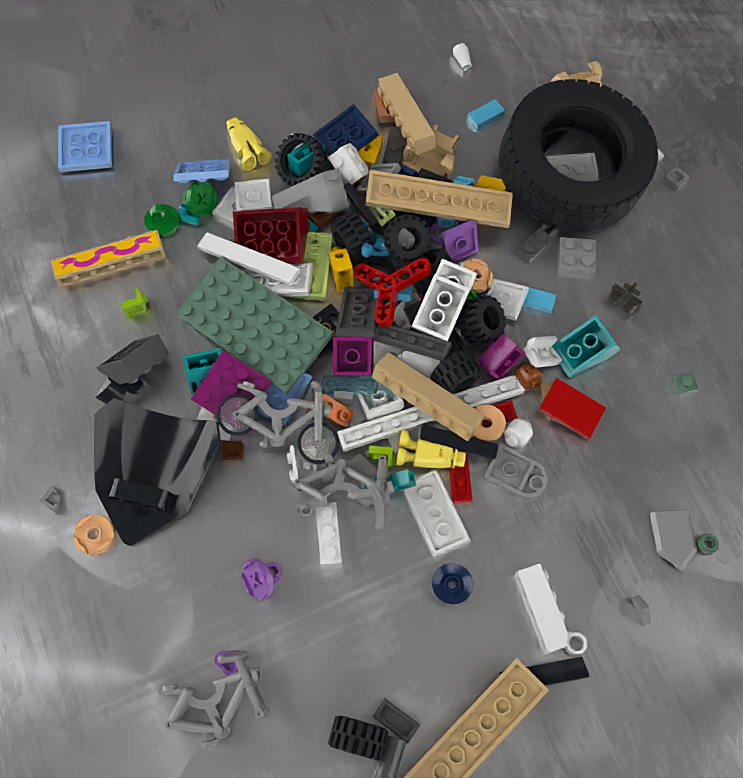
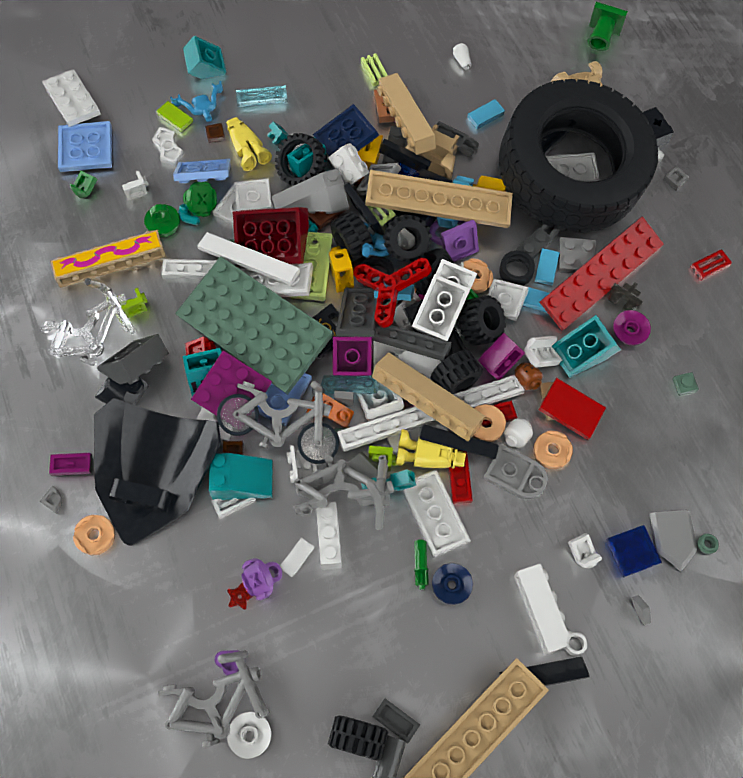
none -> clear piece [40,278,136,366]
none -> white plate [42,69,101,127]
none -> magenta plate [49,453,92,476]
none -> green plate [70,171,98,198]
none -> white bracket [122,171,149,201]
none -> white tile [152,127,184,167]
none -> lime tile [156,101,193,132]
none -> white tile [161,259,236,279]
none -> dark azure piece [170,81,223,122]
none -> teal slope [183,35,227,79]
none -> red bracket [185,336,216,355]
none -> reddish brown tile [205,123,225,143]
none -> teal slope [209,453,273,500]
none -> white tile [211,498,256,519]
none -> clear red plate [227,583,253,610]
none -> white dish [227,712,271,759]
none -> clear light blue tile [236,85,288,107]
none -> teal tile [267,121,289,145]
none -> white sticker [280,538,315,578]
none -> yellowish green tile [361,53,388,87]
none -> black tile [379,139,432,172]
none -> green piece [414,540,429,590]
none -> dark grey hinge [436,121,479,157]
none -> black tyre [499,250,535,286]
none -> light nougat tile [533,431,573,469]
none -> medium azure tile [534,248,560,286]
none -> red plate [539,216,664,331]
none -> white bracket [568,533,602,568]
none -> green plant [587,2,628,51]
none -> clear blue tile [606,525,662,578]
none -> magenta dish [613,310,651,345]
none -> black brick [641,107,674,147]
none -> red tile [690,249,732,280]

